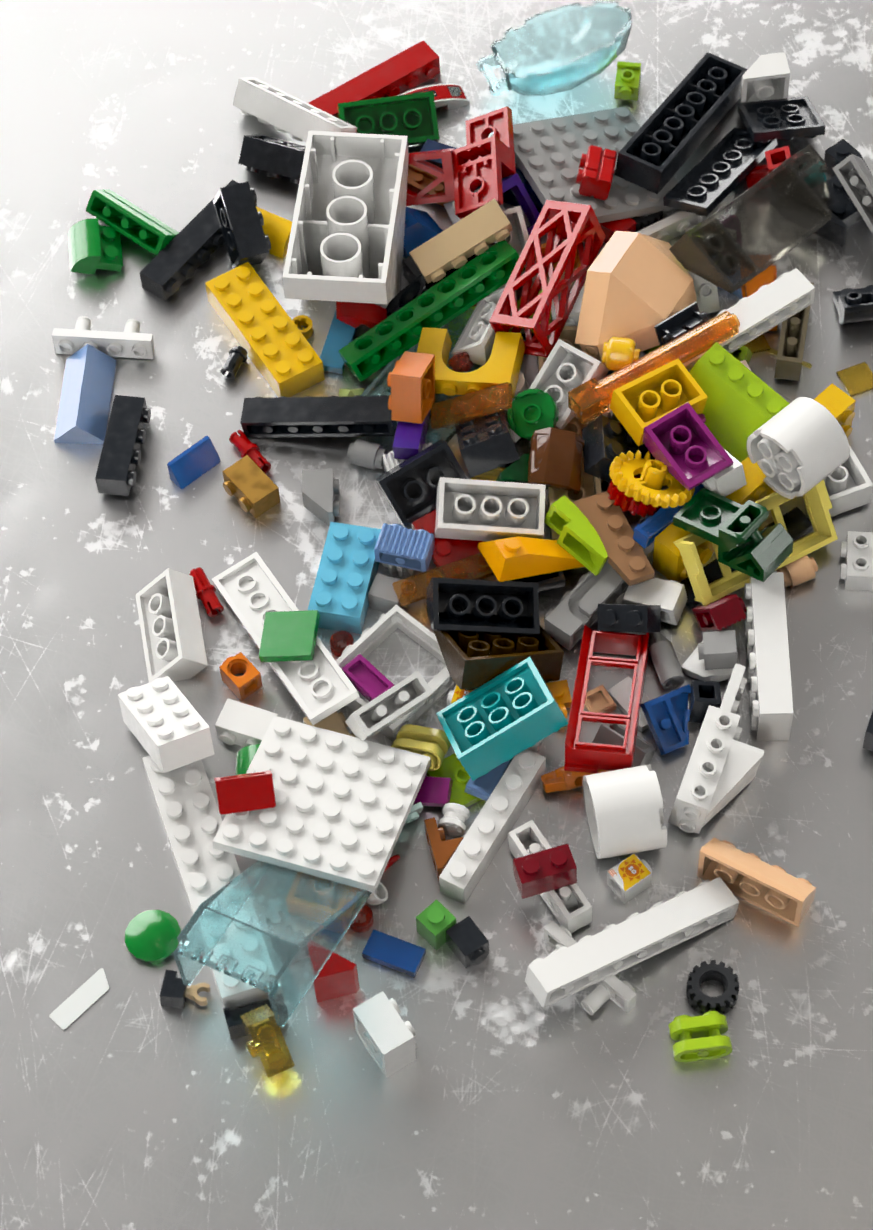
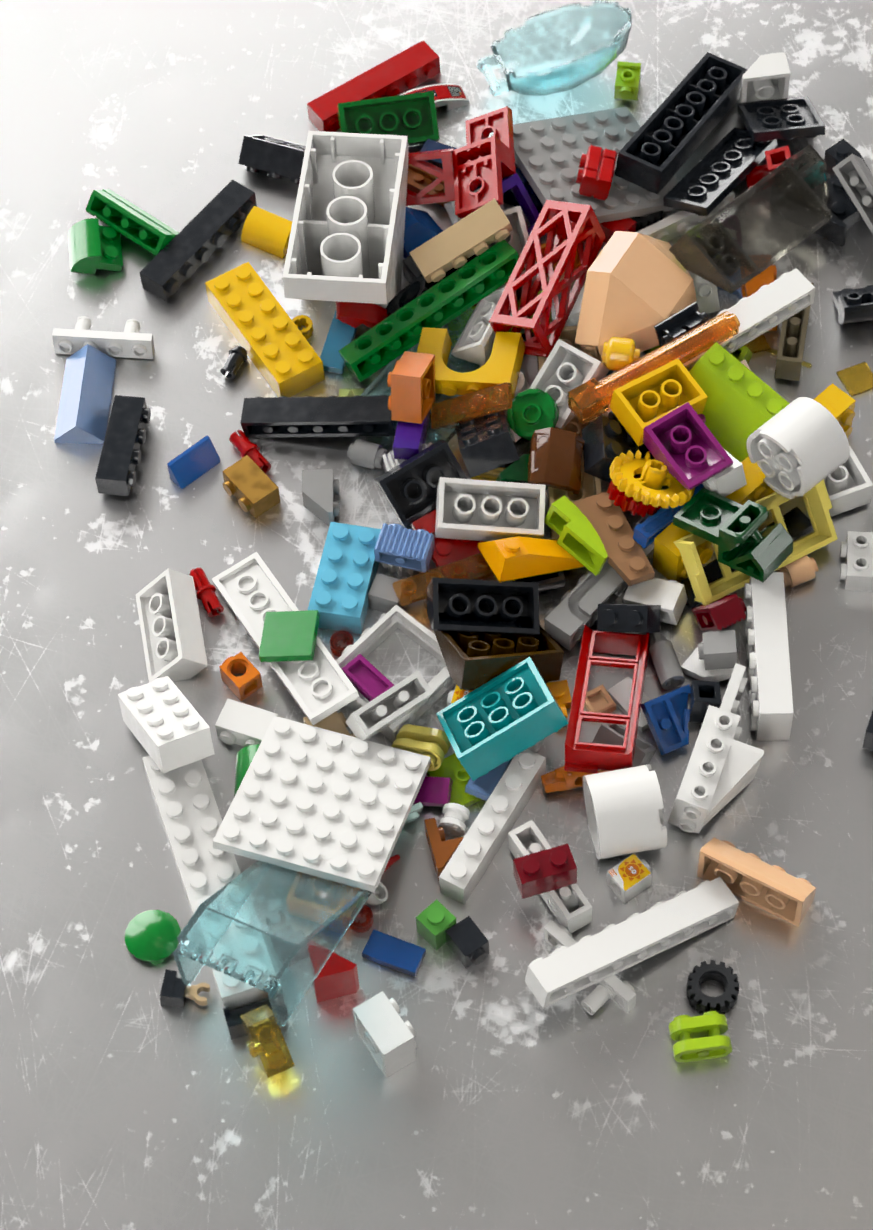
white sticker [49,968,109,1030] -> none
black brick [213,181,271,269] -> none
red panel [214,771,276,815] -> none
white brick [232,78,357,142] -> none
clear red bush [448,352,474,373] -> none

